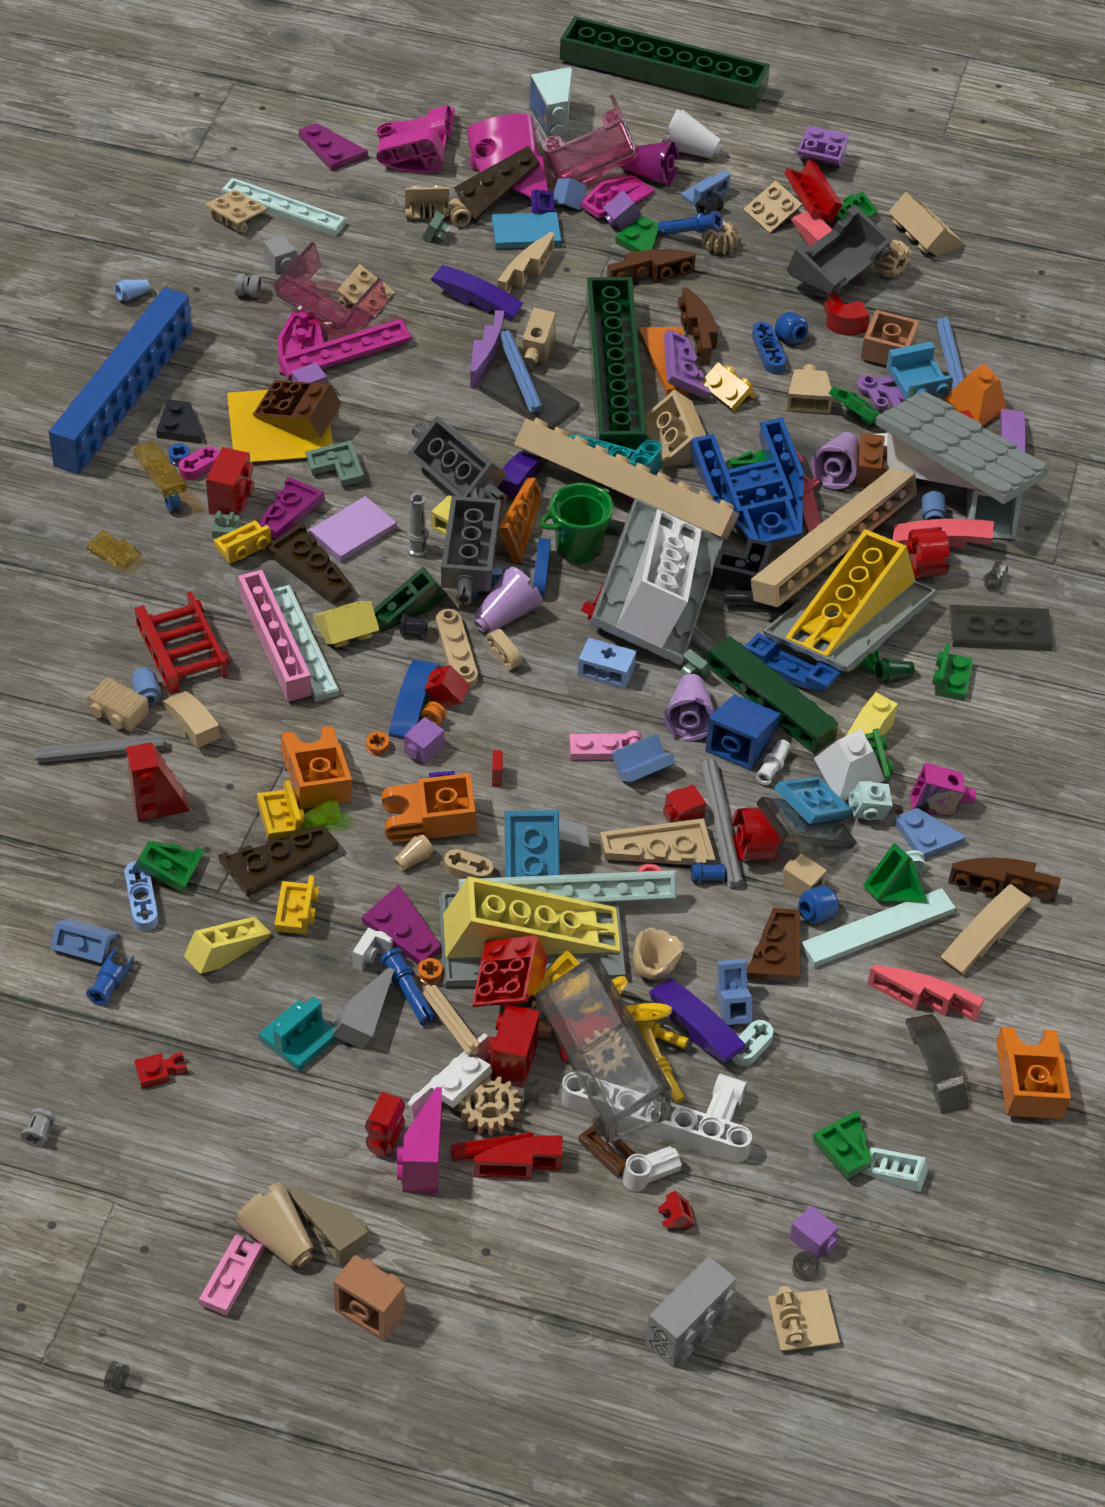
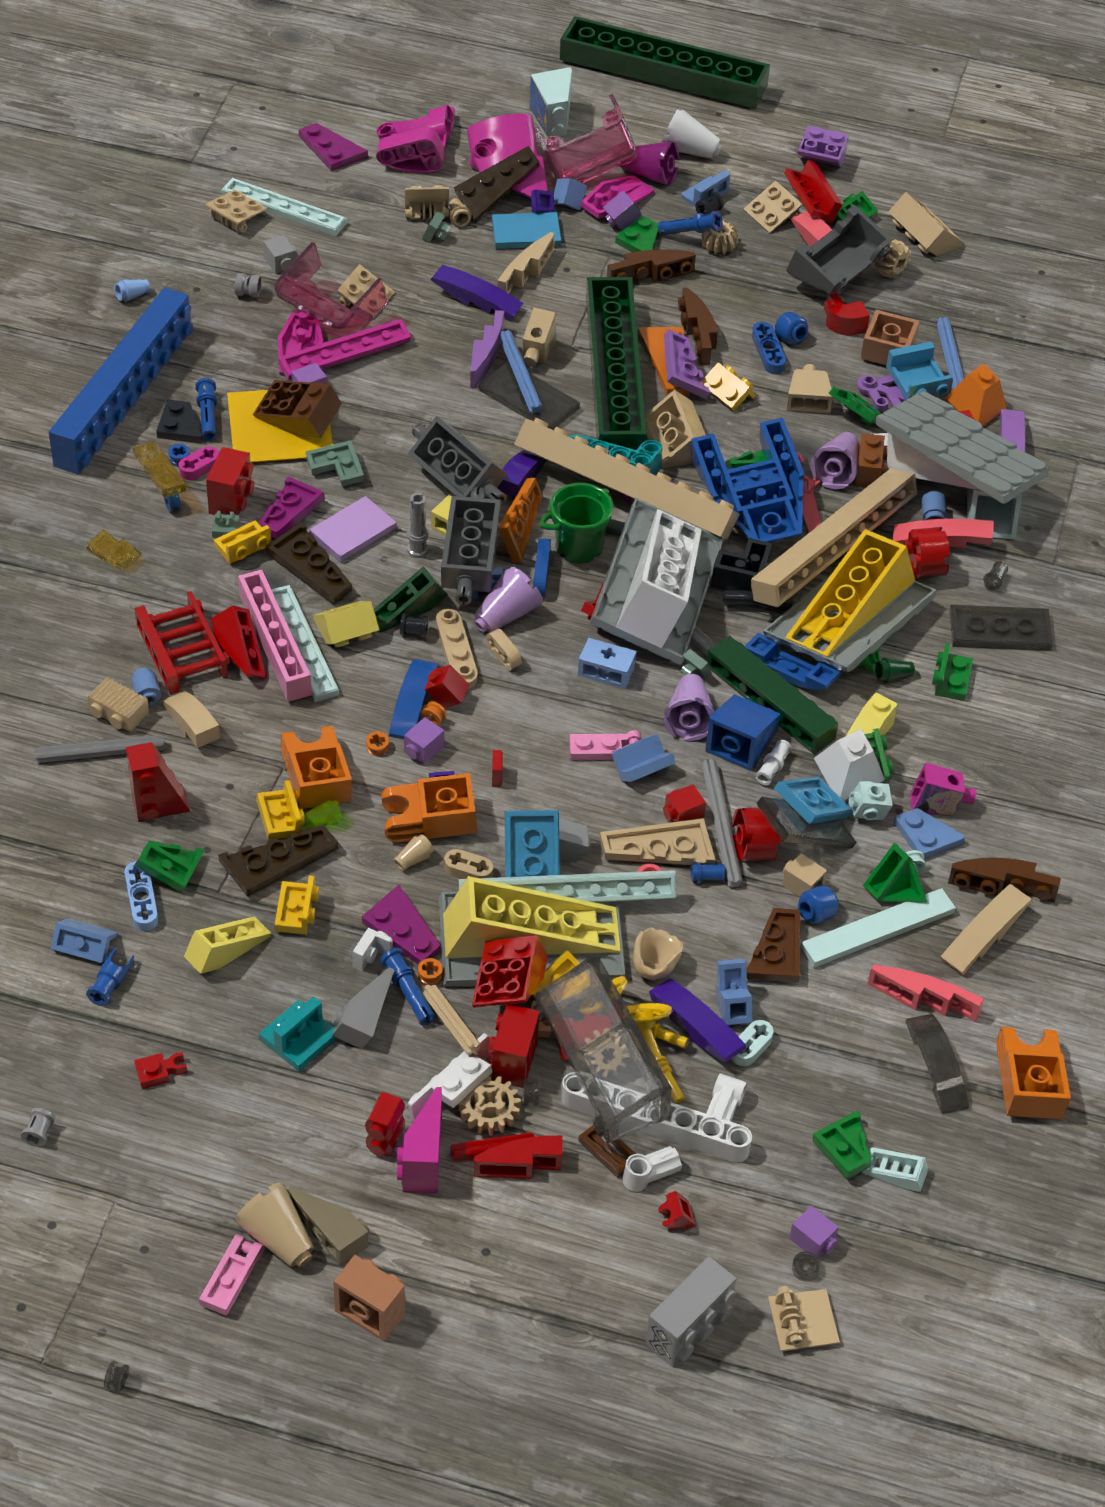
none -> blue pin [195,378,217,441]
none -> red slope [211,605,267,679]

